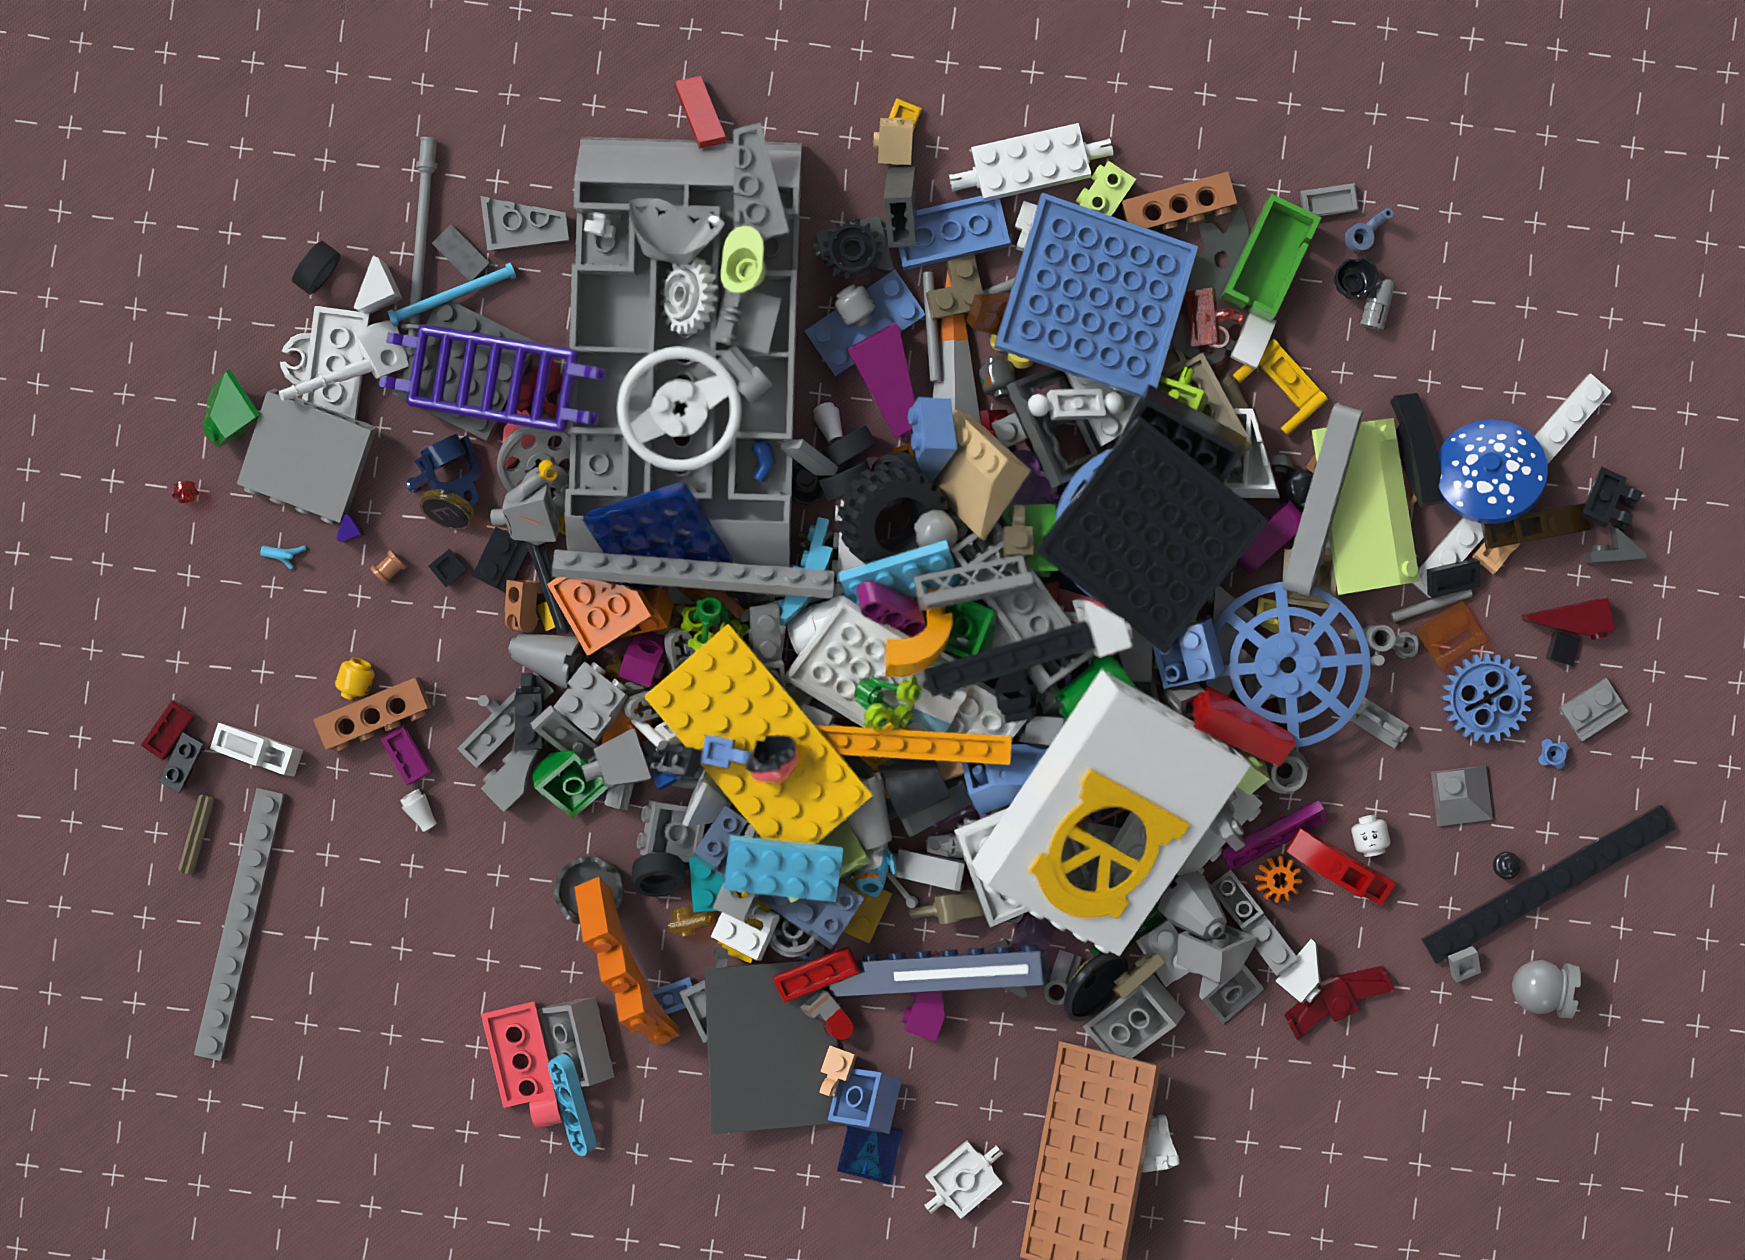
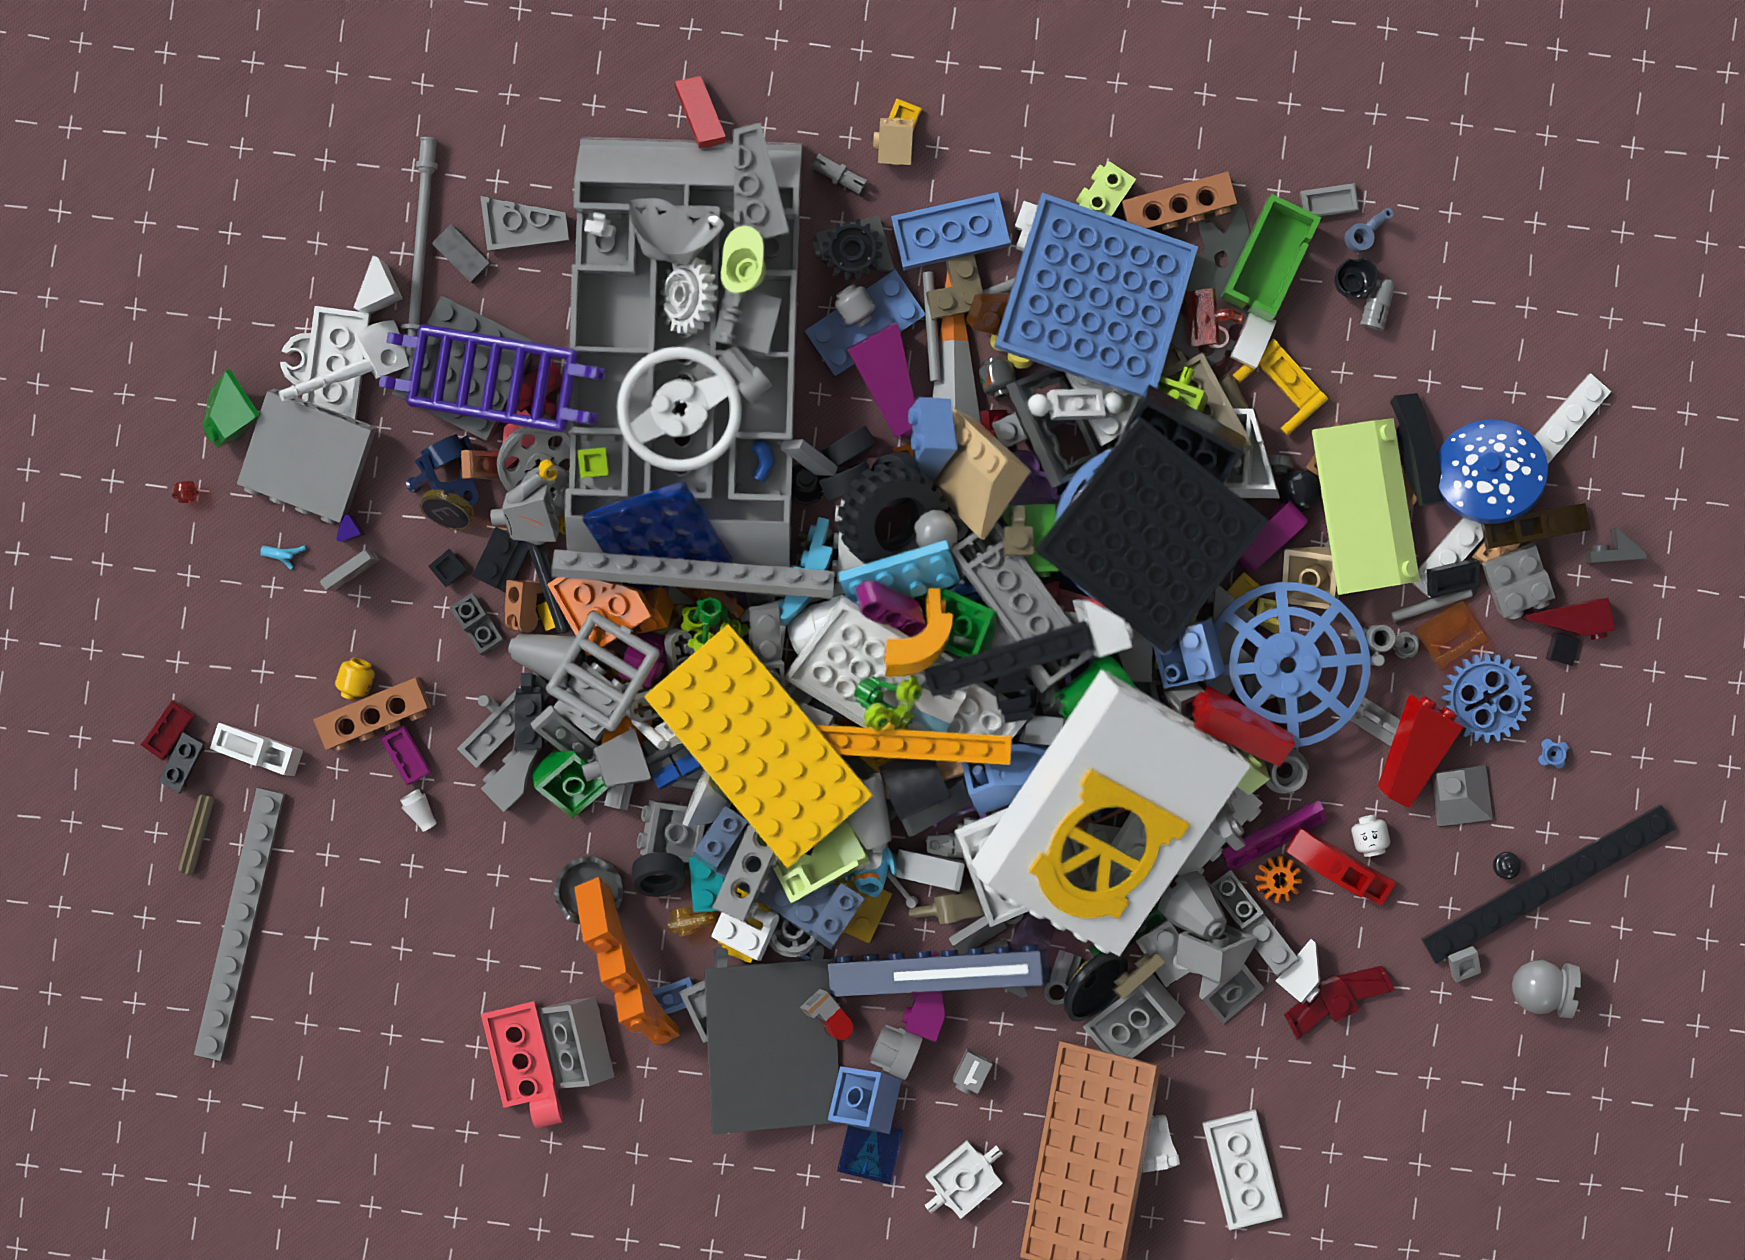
black tyre [292,241,341,295] -> none
nougat bush [370,549,407,586] -> none
medium azure bar [387,263,516,326] -> none
medium azure beam [548,1054,597,1156] -> none
black hinge [651,745,702,778] -> none
medium blue plate [701,734,751,768] -> none
medium azure plate [724,835,843,902] -> none
black hair [746,735,799,784] -> none
red tile [773,946,860,1003] -> none
white cone [813,402,844,445] -> none
light nougat plate [819,1046,857,1097] -> none
dark grey slope [884,166,917,248] -> none
light grey fence [913,555,1034,611] -> none
white plate [949,123,1113,202] -> none
light grey beam [1282,403,1363,597] -> none
light grey plate [1559,678,1628,741] -> none
black plate [1580,467,1643,532] -> none
none -> light grey tile [320,550,380,591]
none -> dark grey slope [449,593,505,656]
none -> nougat plate [461,450,500,480]
none -> light grey bar [546,611,660,731]
none -> lime plate [578,447,610,478]
none -> light grey pin [811,153,867,195]
none -> light grey piece [870,1025,923,1080]
none -> light grey tile [949,916,1007,954]
none -> light grey brick [952,1048,992,1094]
none -> white tile [1202,1109,1283,1230]
none -> yellow tile [1226,572,1260,609]
none -> red slope [1378,694,1464,808]
none -> light grey plate [1482,543,1555,619]

